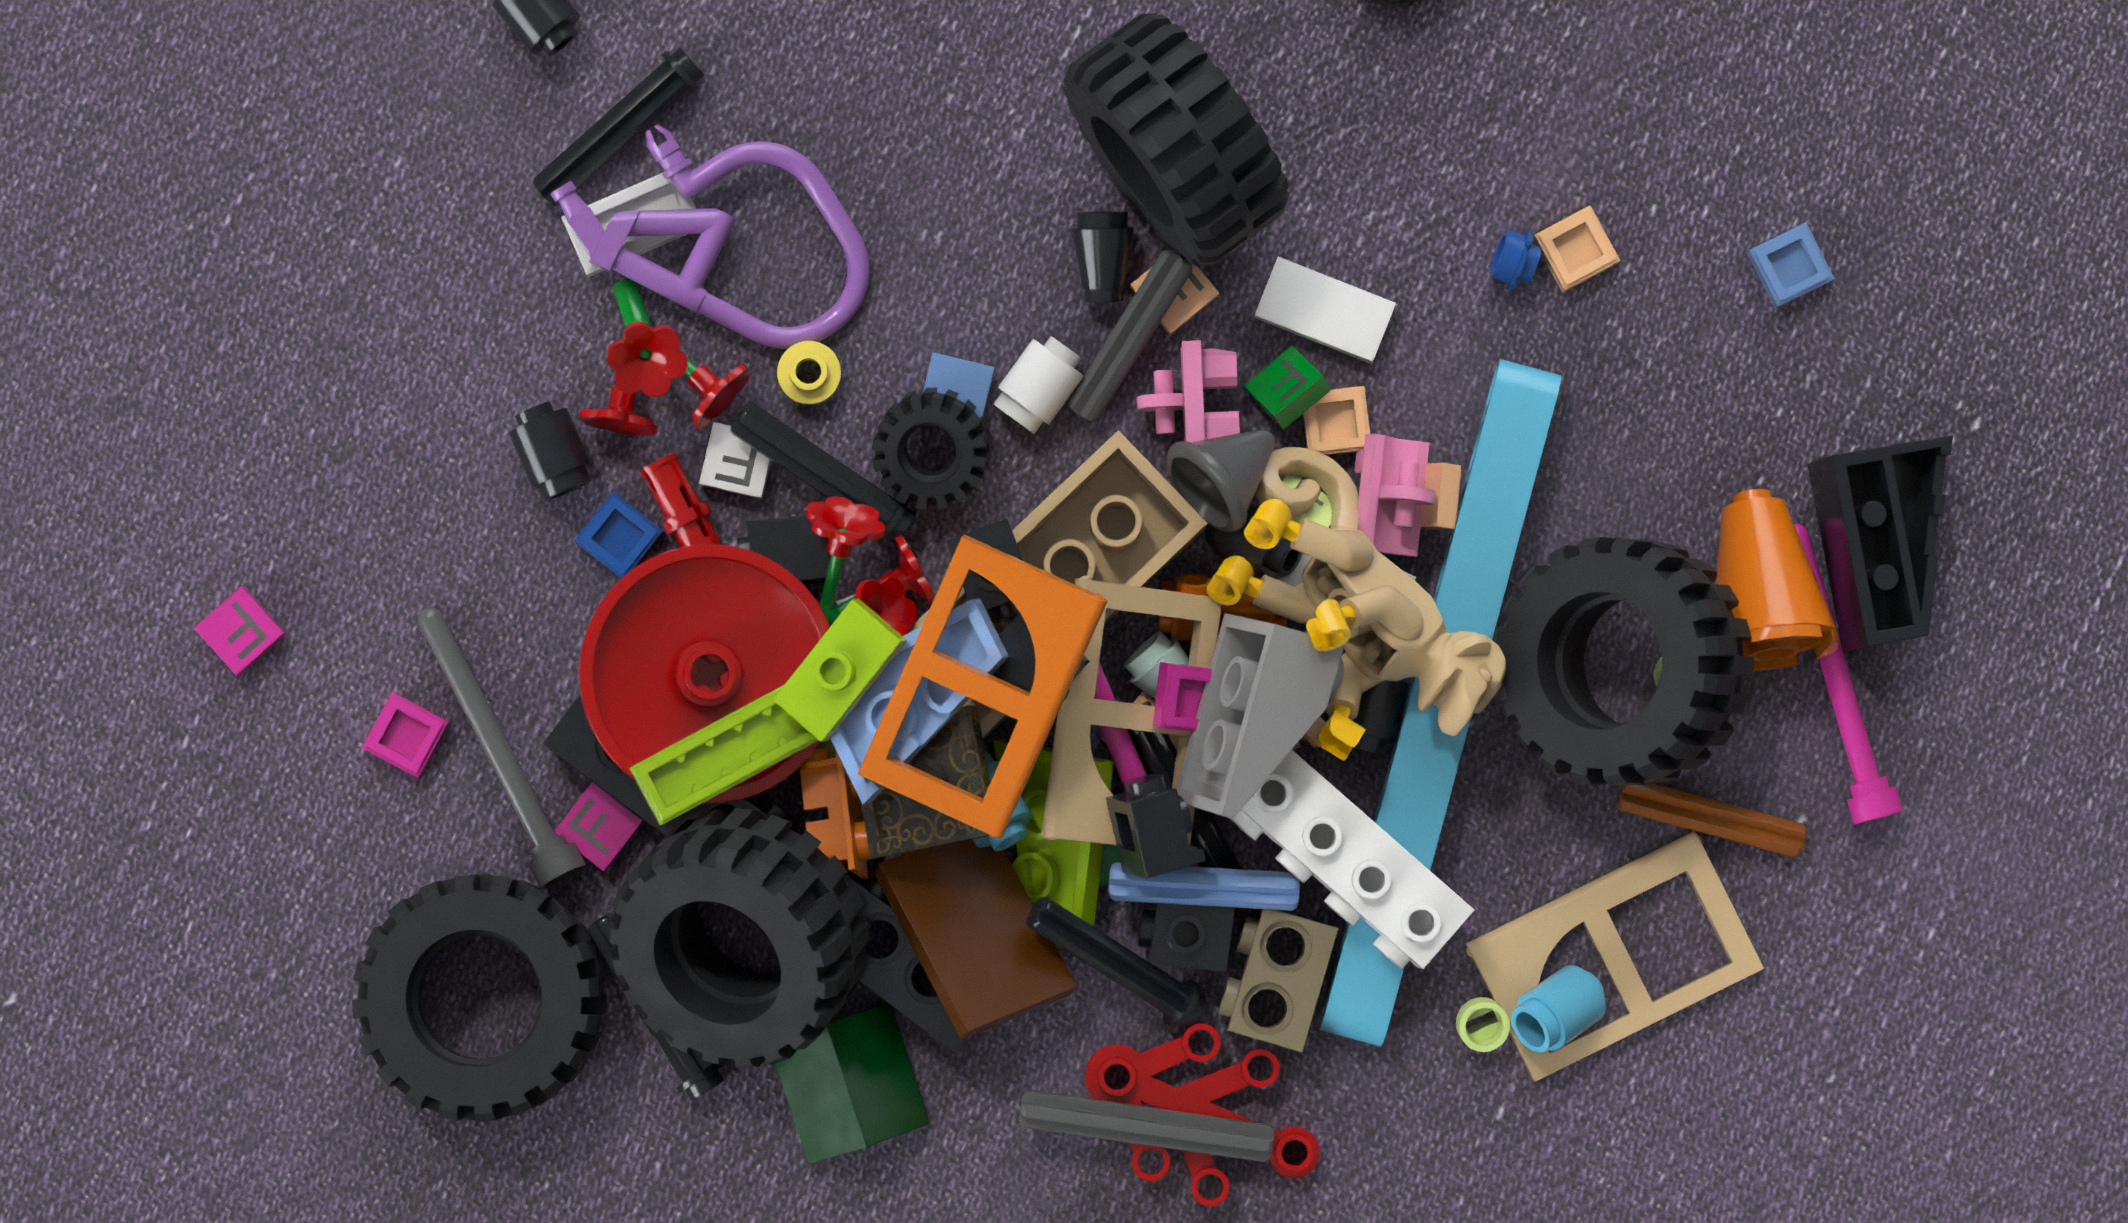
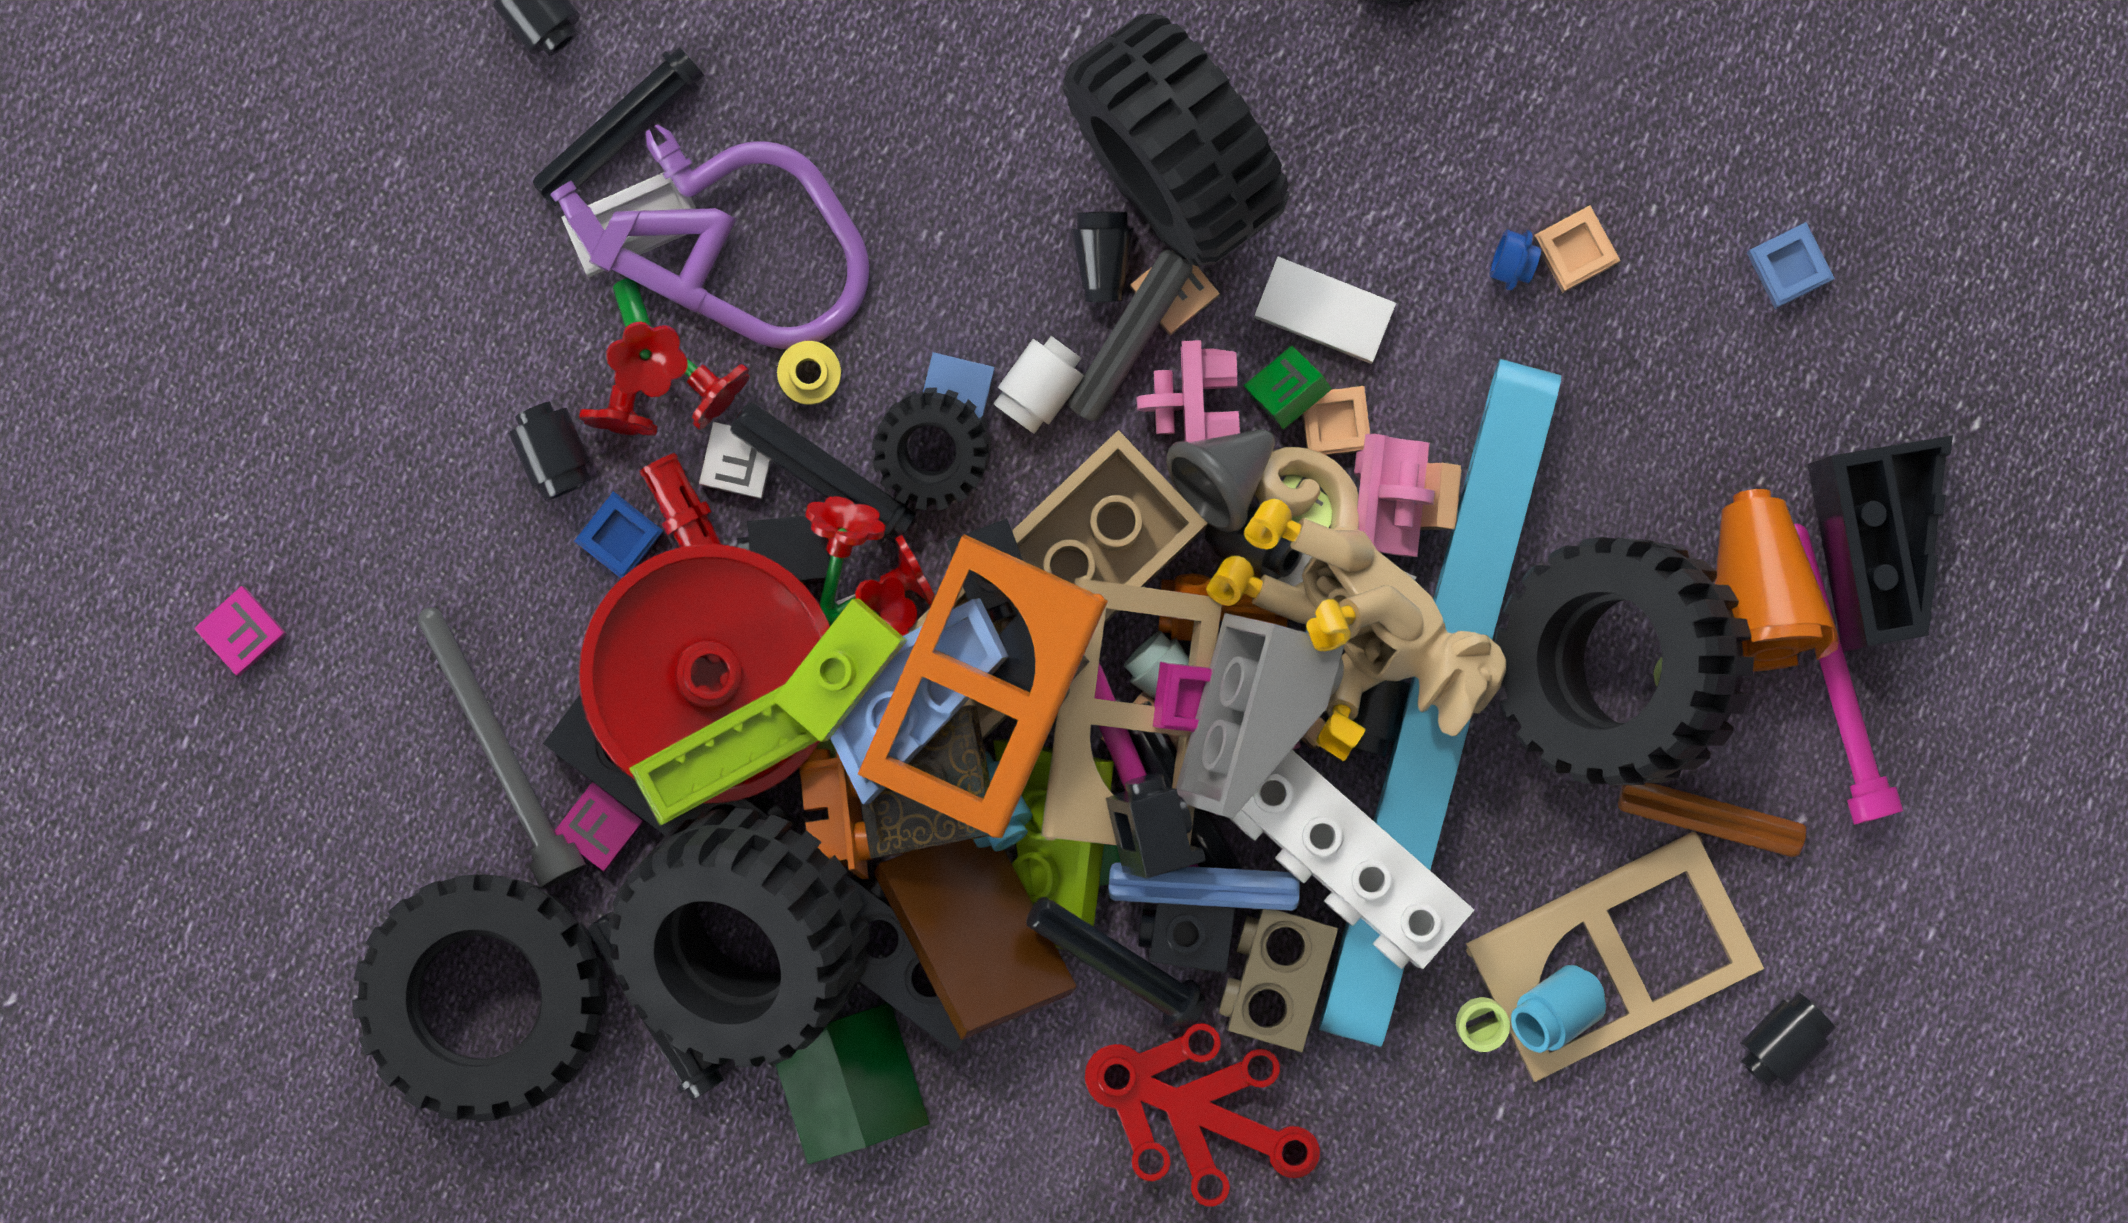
dark pink tile [362,692,451,779] -> none
dark grey axle [1019,1090,1274,1162] -> none
none -> black brick [1740,992,1836,1088]

